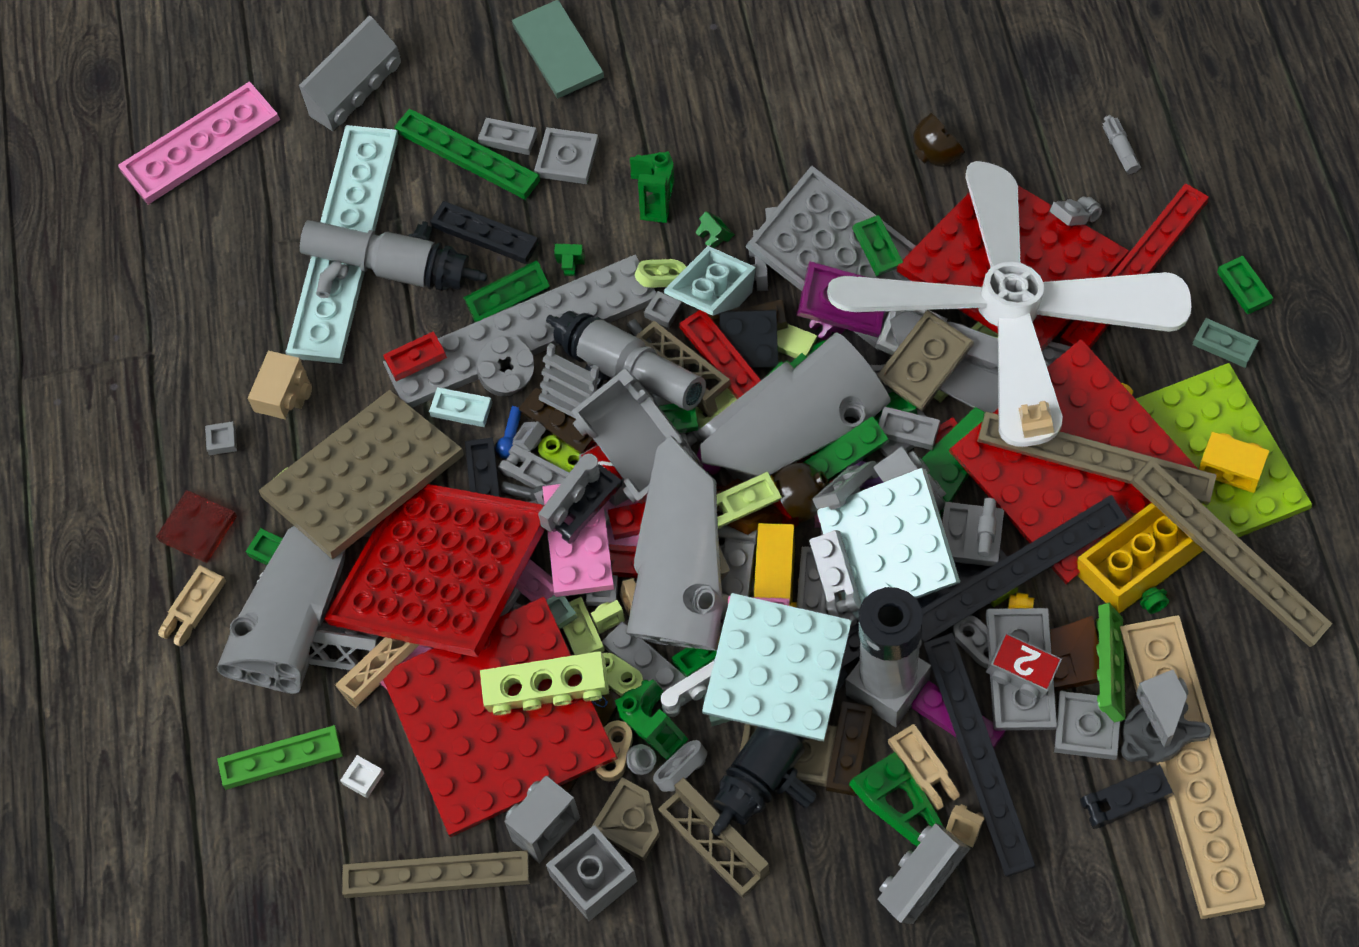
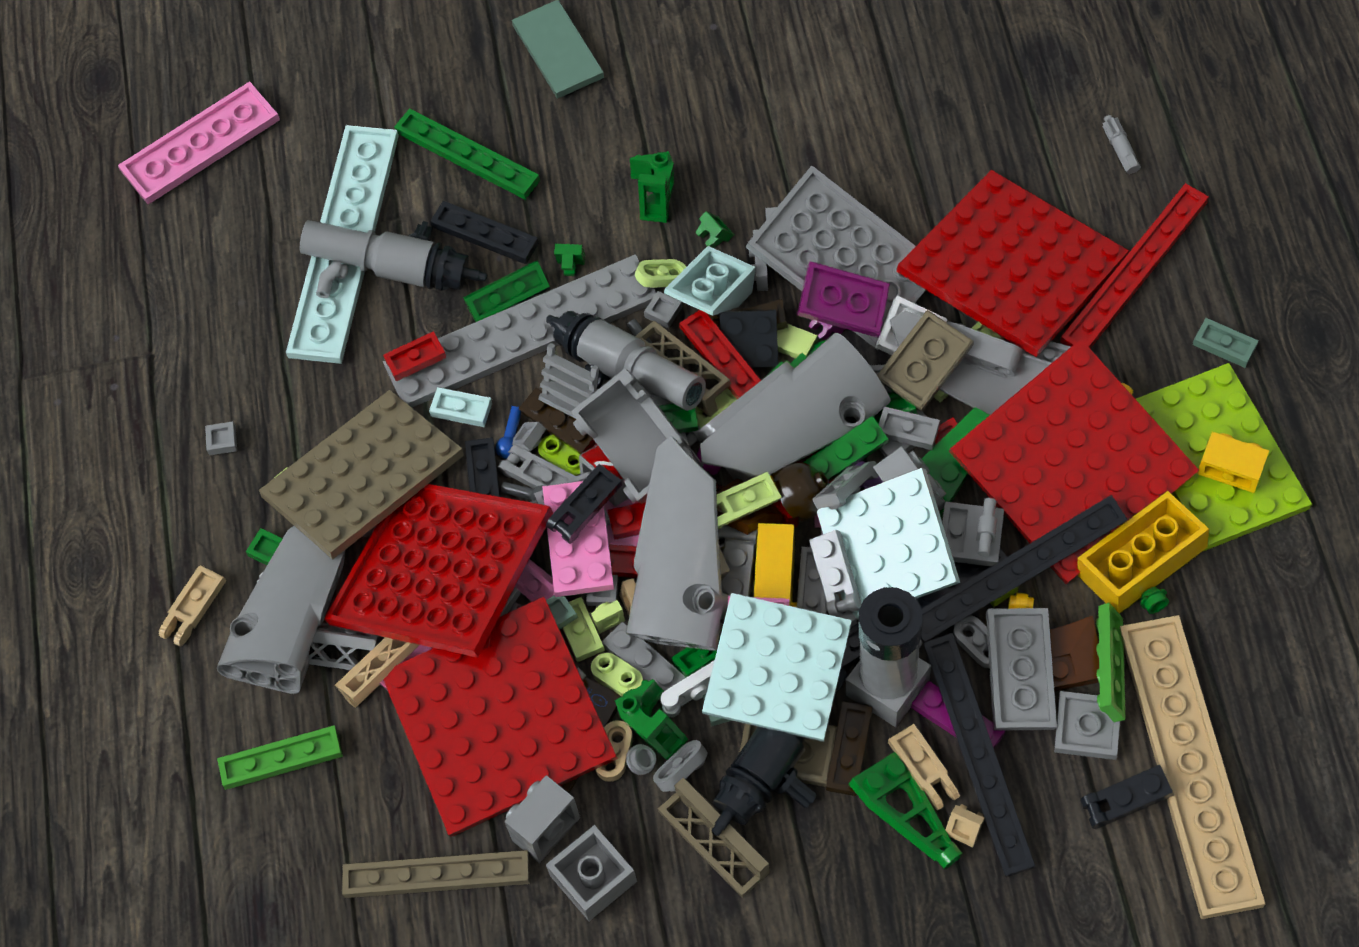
clear red plate [156,490,237,563] -> none
tan brick [248,350,312,419] -> none
light grey slope [299,16,401,131] -> none
white plate [340,755,384,798] -> none
light grey brick [477,336,534,396] -> none
light grey plate [478,118,537,155] -> none
yellowish green brick [480,651,609,715] -> none
light grey plate [534,127,599,184] -> none
light grey plate [538,454,600,532] -> none
dark tan plate [591,777,660,861] -> none
white piece [827,161,1191,447] -> none
green plate [852,215,903,277] -> none
light grey slope [878,823,971,924] -> none
dark brown cylinder [913,113,965,167] -> none
dark tan plate [977,411,1217,505] -> none
brick [986,632,1062,698] -> none
tan tile [1019,401,1054,438] -> none
light grey plate [1050,196,1102,226] -> none
dark grey tile [1121,702,1211,763] -> none
dark tan plate [1130,459,1333,647] -> none
light grey slope [1136,670,1188,748] -> none
green plate [1217,256,1273,315] -> none

